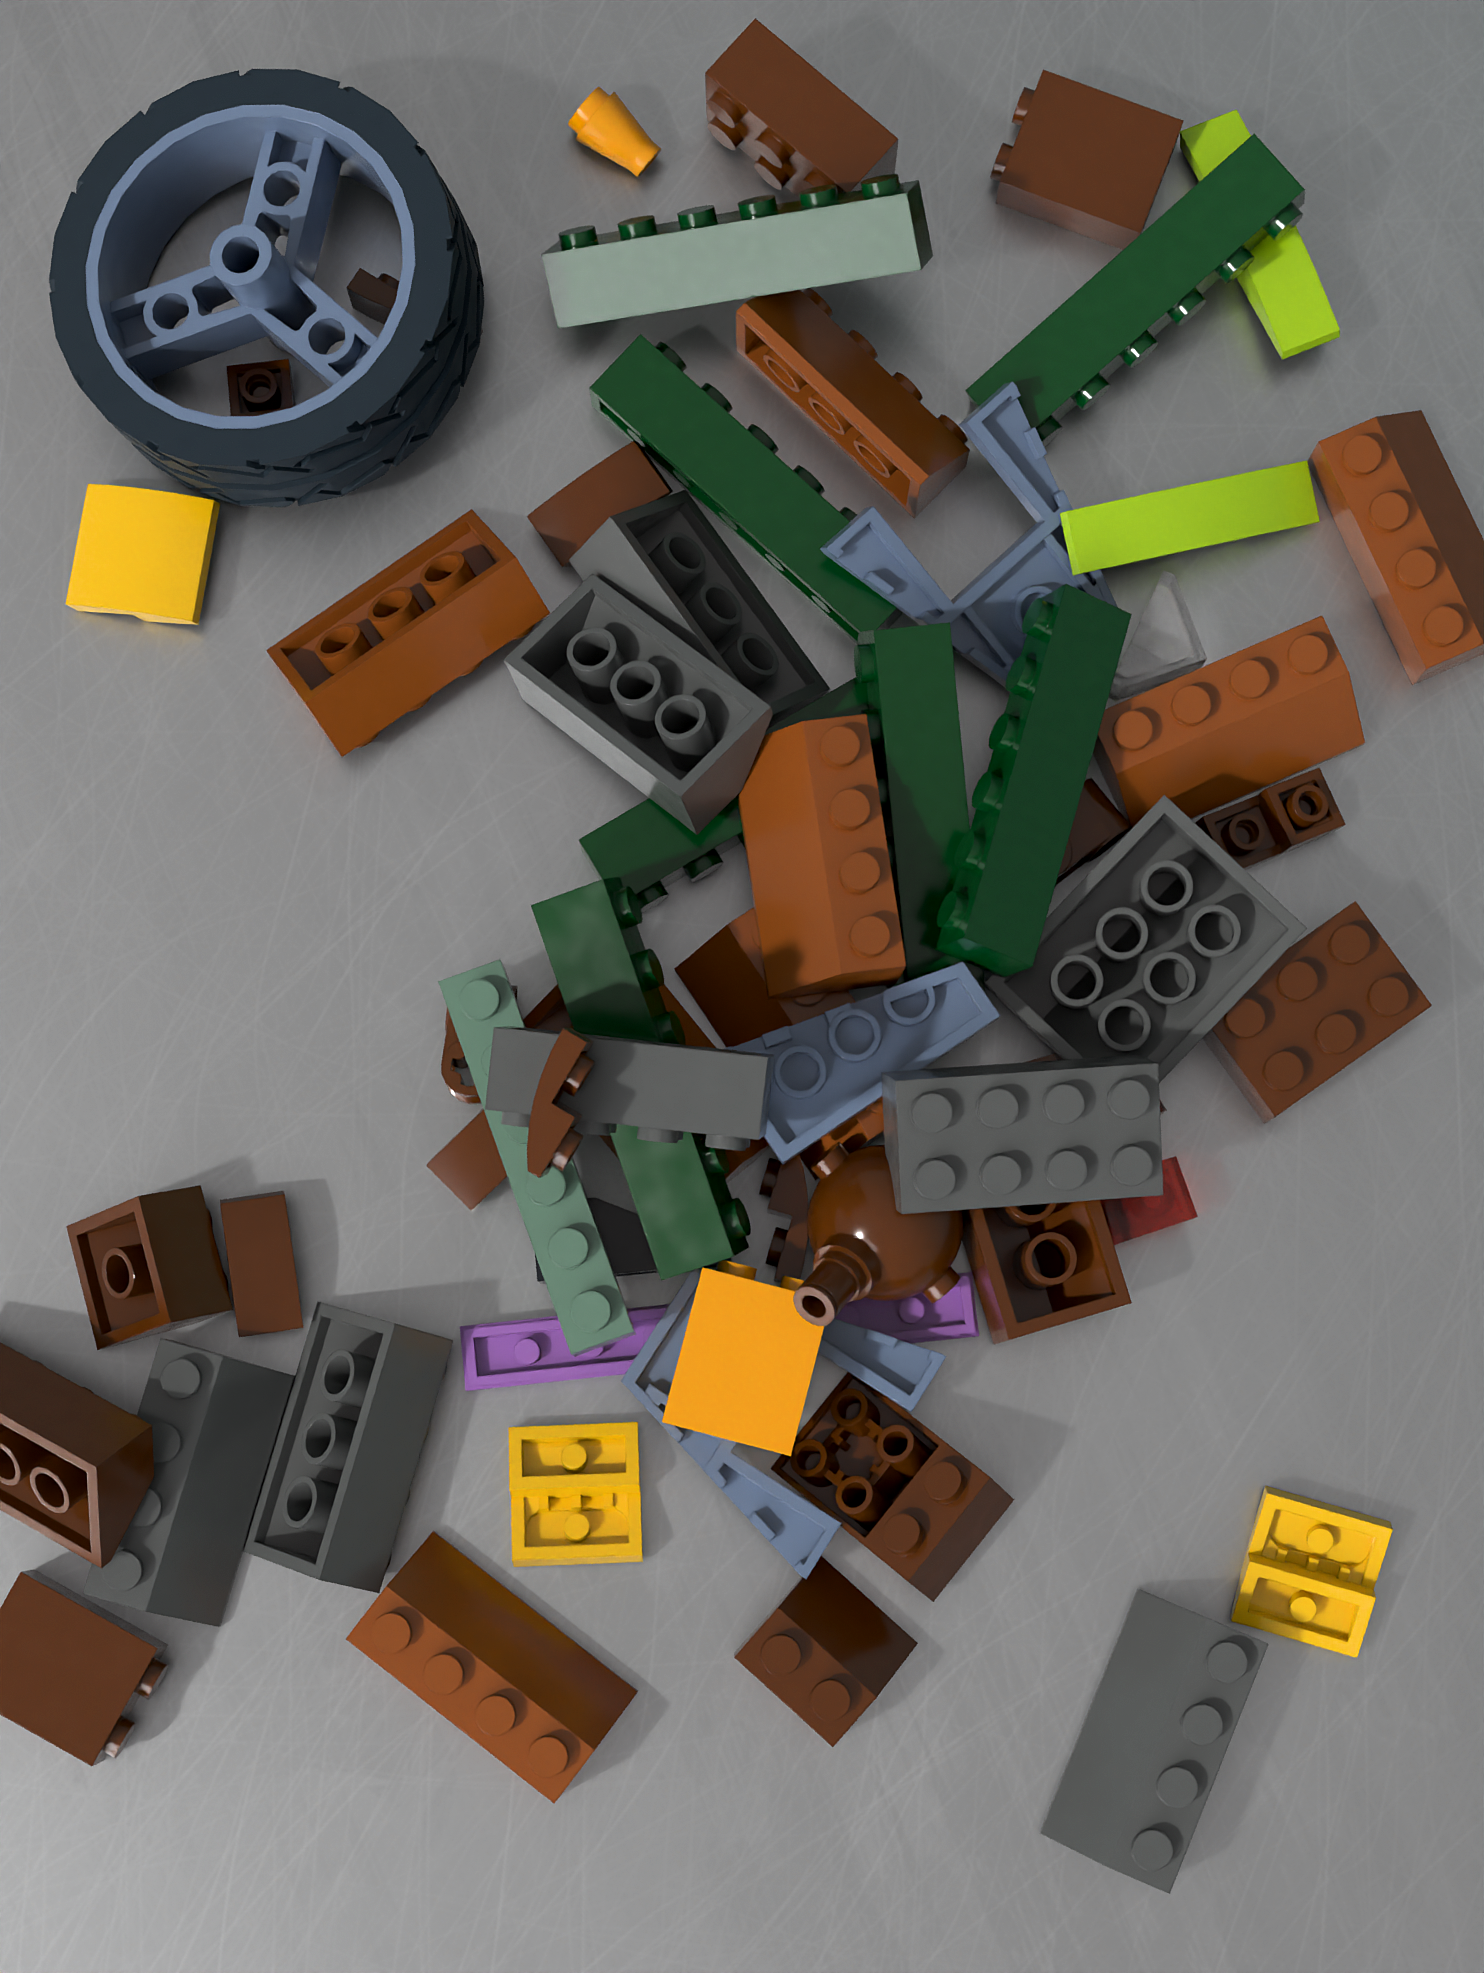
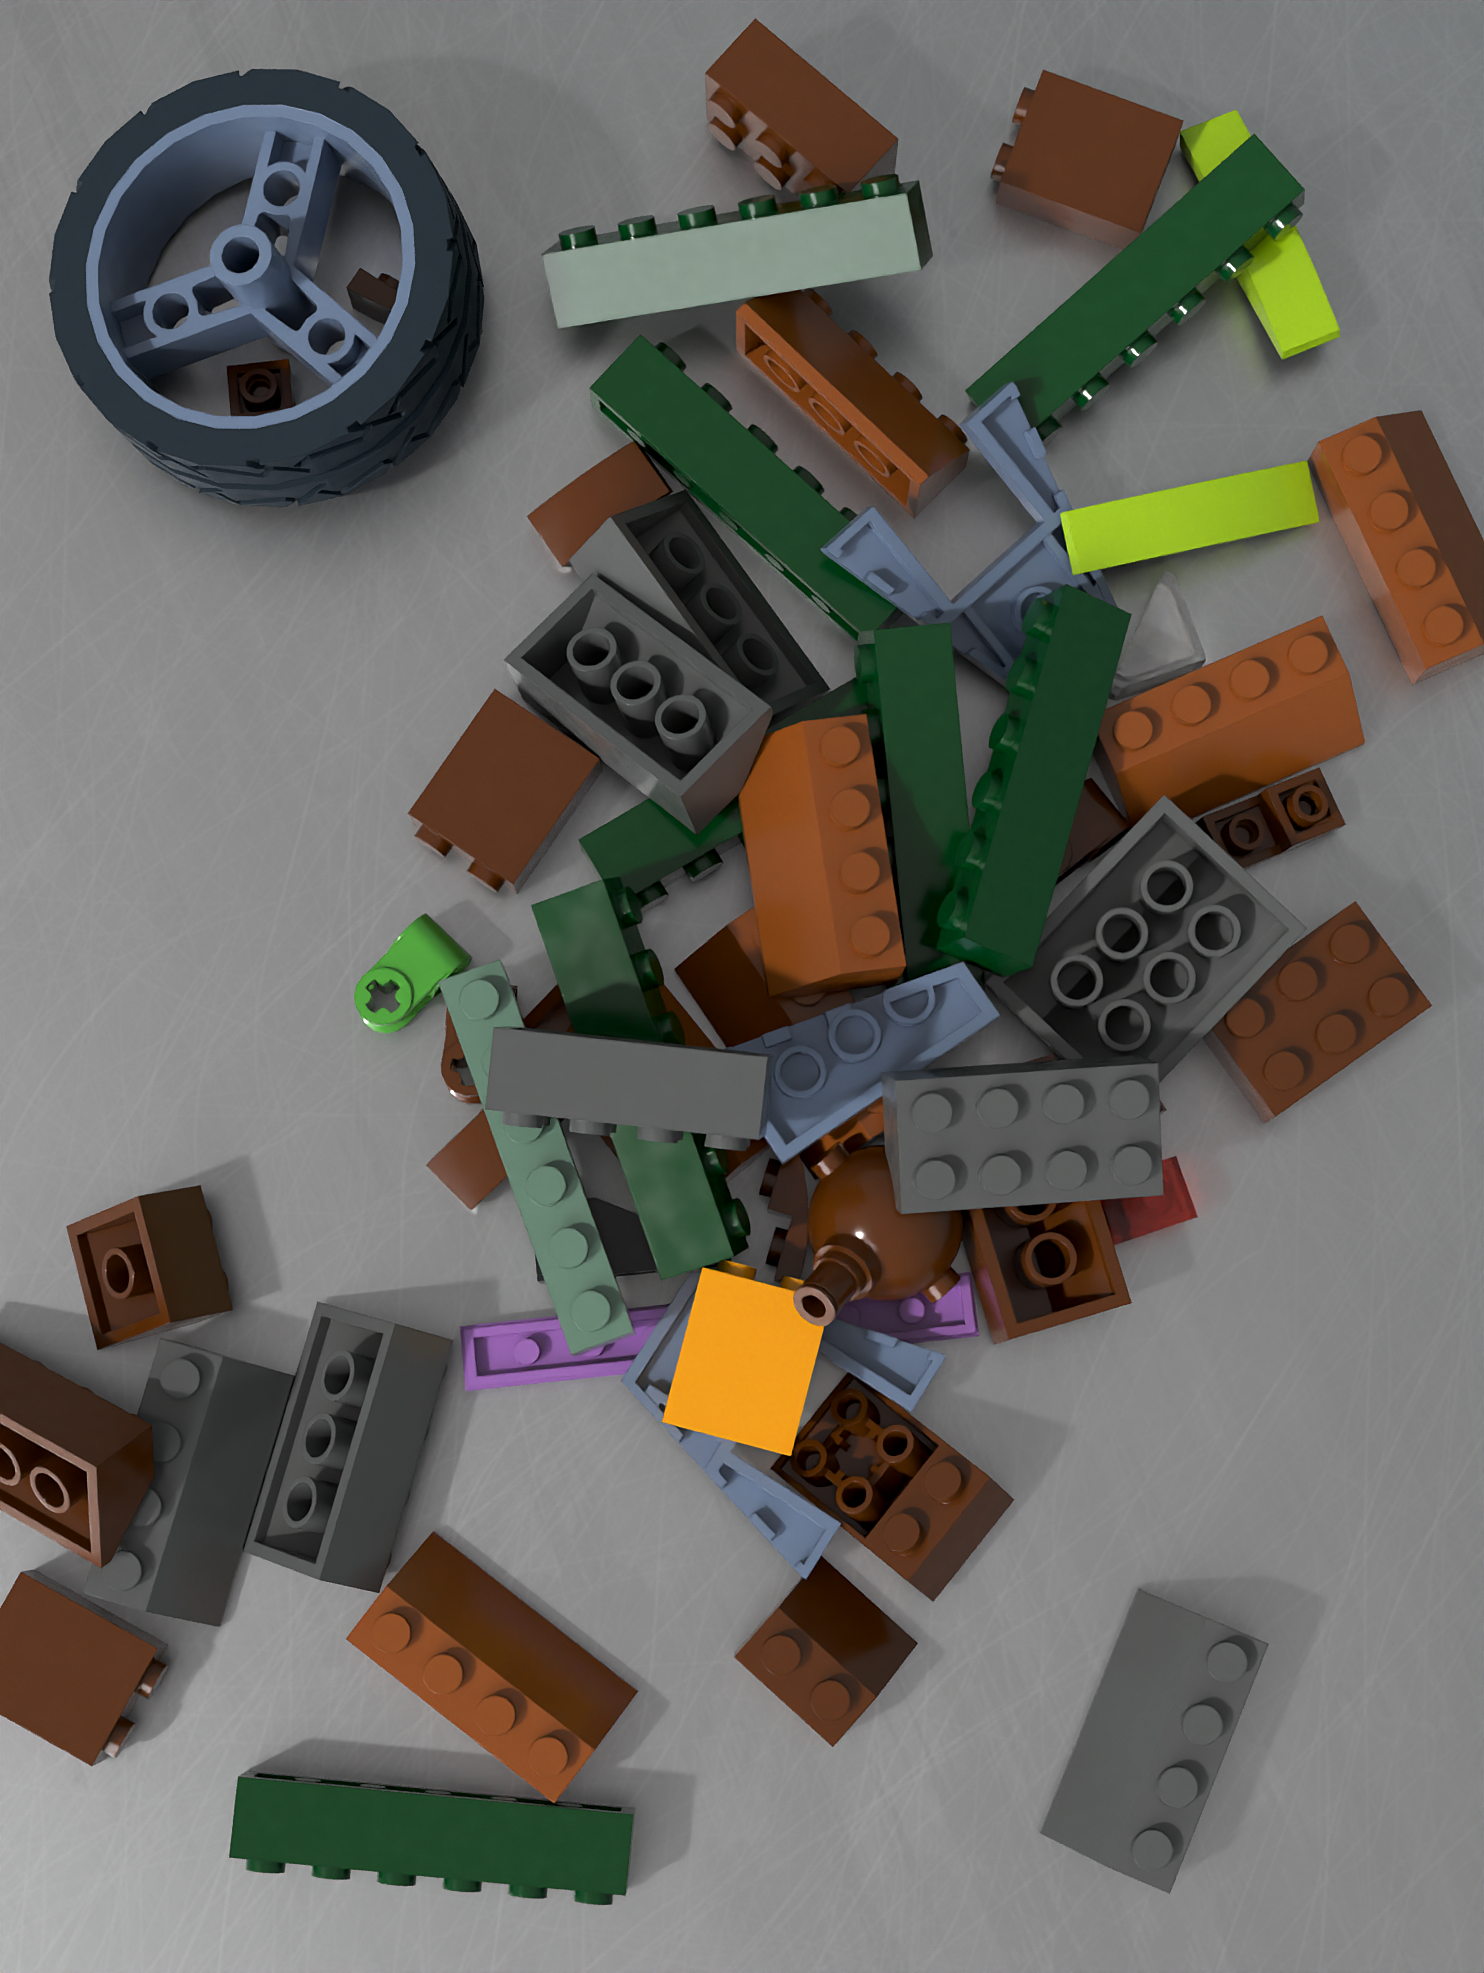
yellow slope [66,484,220,625] -> none
reddish brown slope [220,1191,303,1337] -> none
dark orange slope [266,509,550,757] -> none
yellow slope [508,1422,643,1567] -> none
reddish brown slope [527,1028,596,1178] -> none
light orange cone [568,87,661,178] -> none
yellow slope [1230,1485,1393,1658] -> none
none -> dark green brick [229,1771,635,1905]
none -> bright green piece [354,913,473,1034]
none -> reddish brown brick [408,689,603,894]

